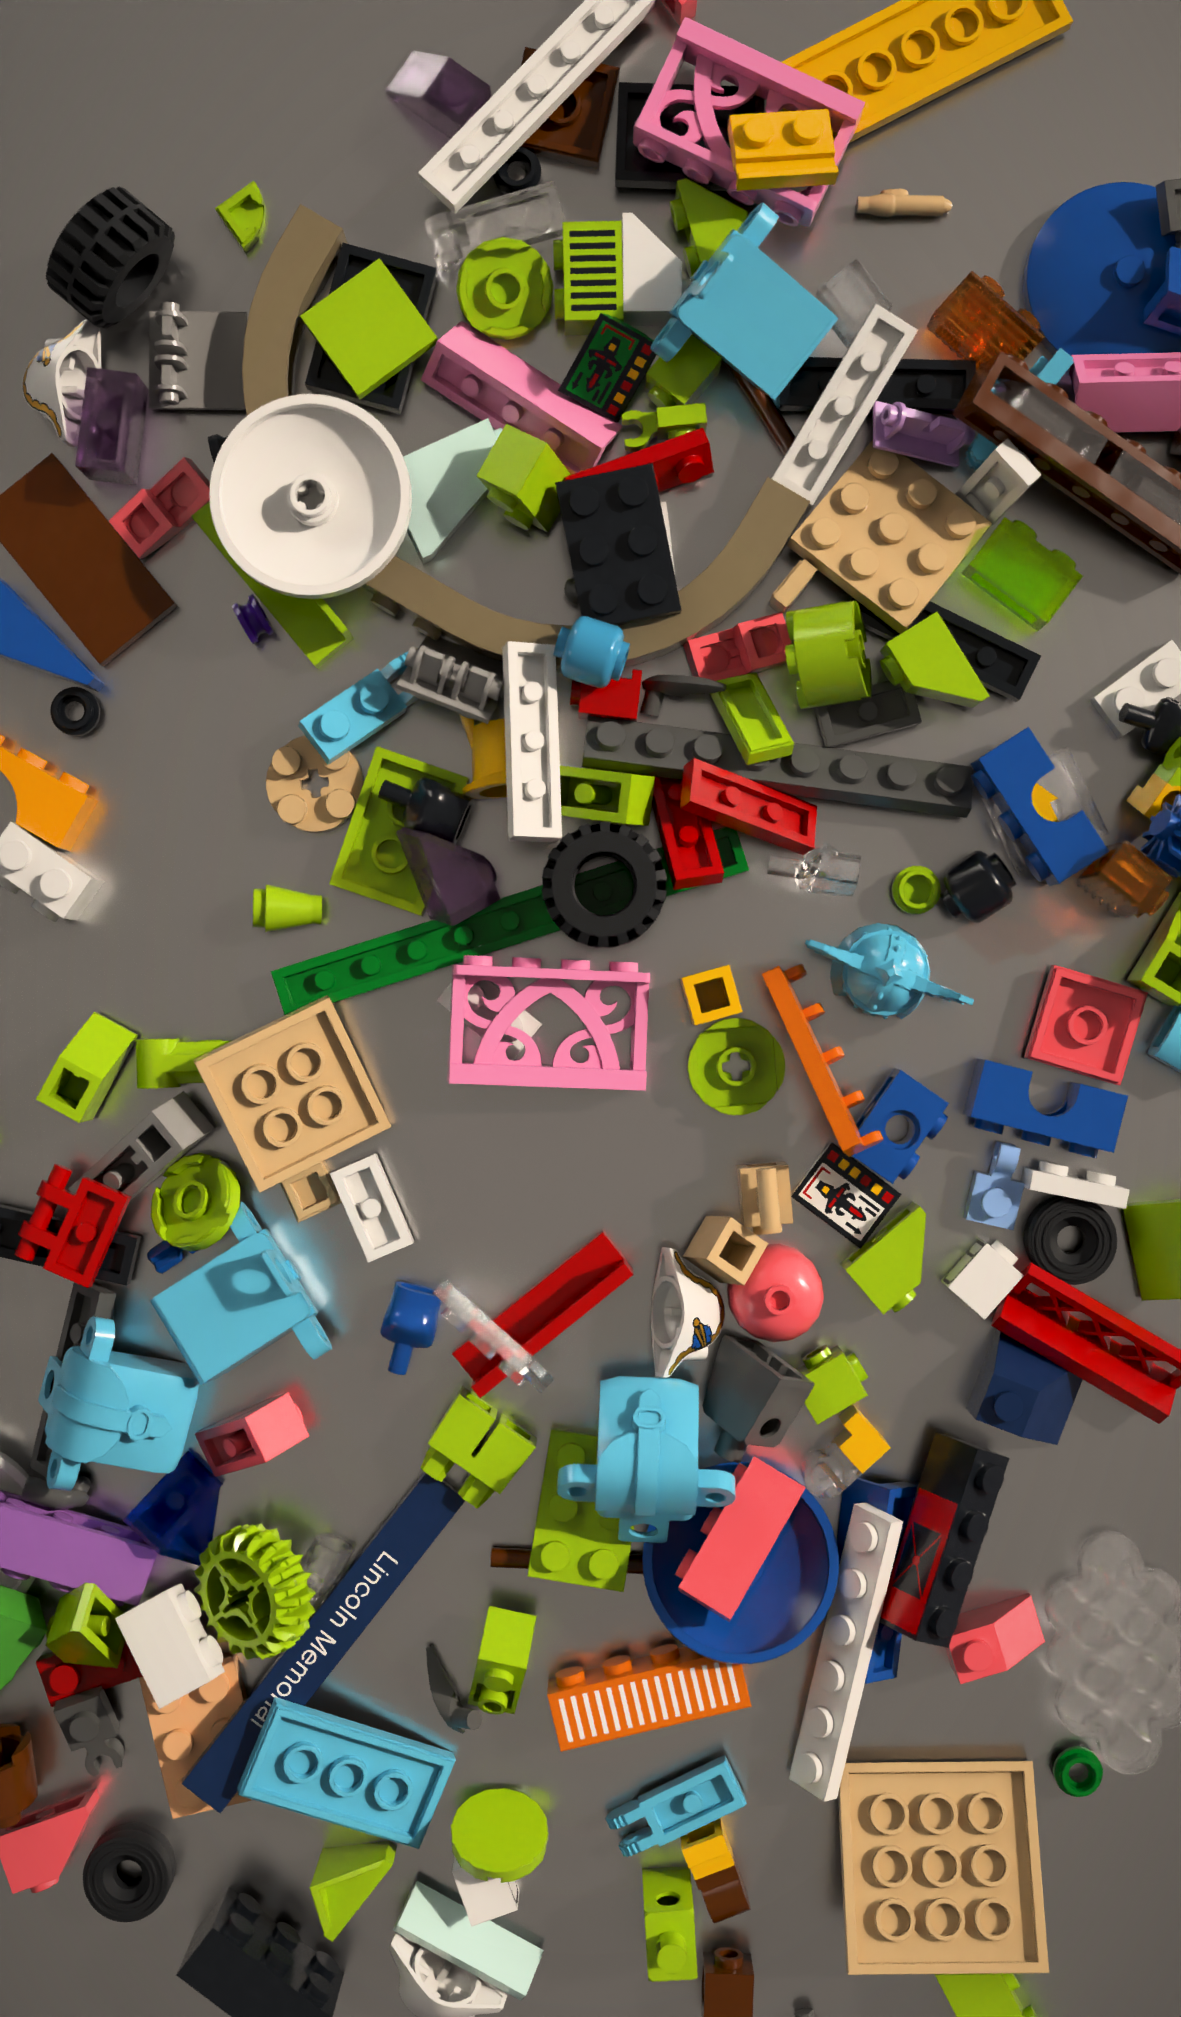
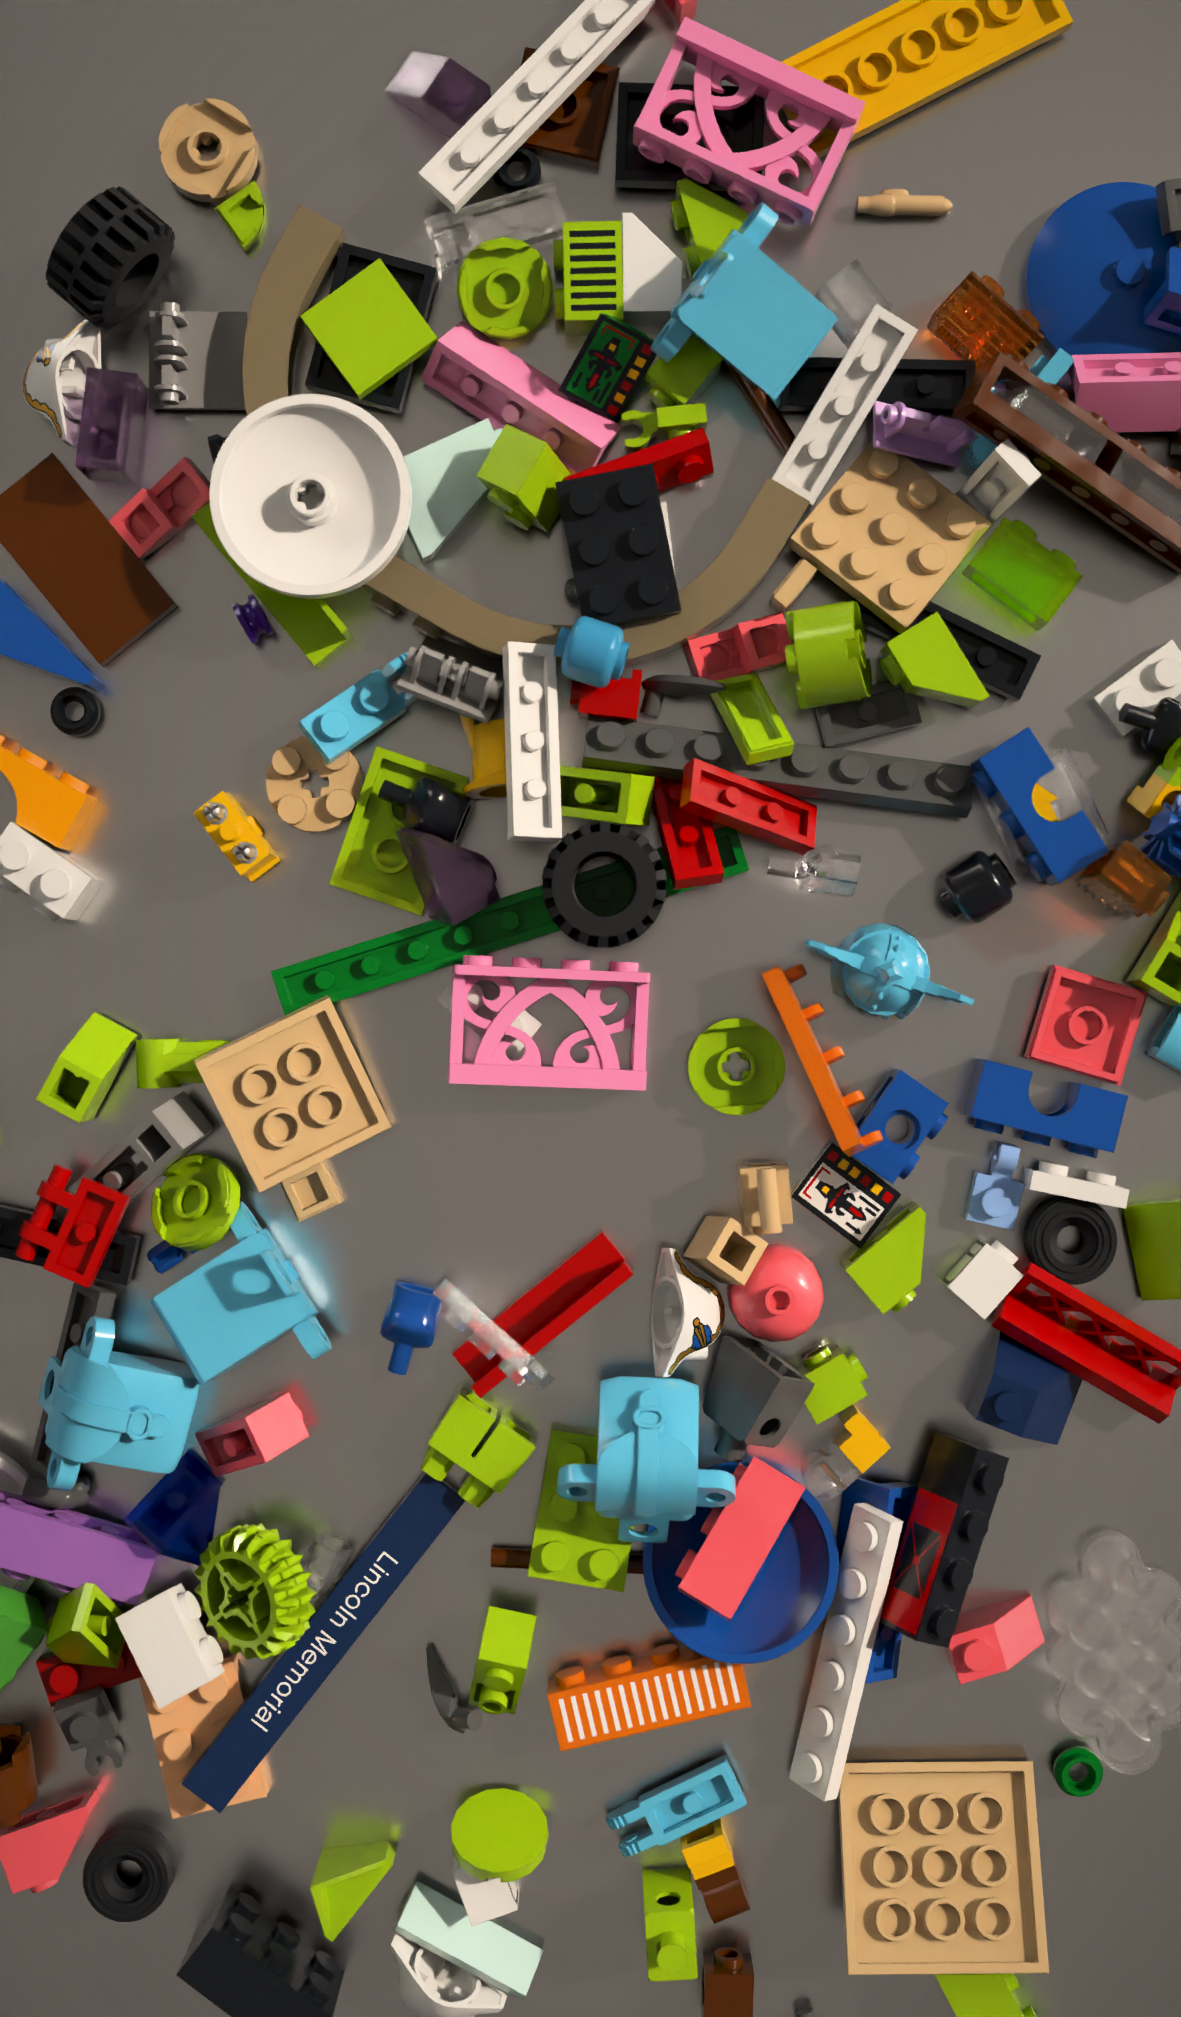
medium azure tile [237,1697,456,1849] -> none
lime cone [253,884,322,932] -> none
white plate [330,1153,414,1263] -> none
yellow brick [679,965,743,1026] -> none
yellow plate [727,109,838,191] -> none
lime plate [892,866,941,914] -> none
none -> tan plate [158,98,259,205]
none -> yellow piece [193,791,281,882]

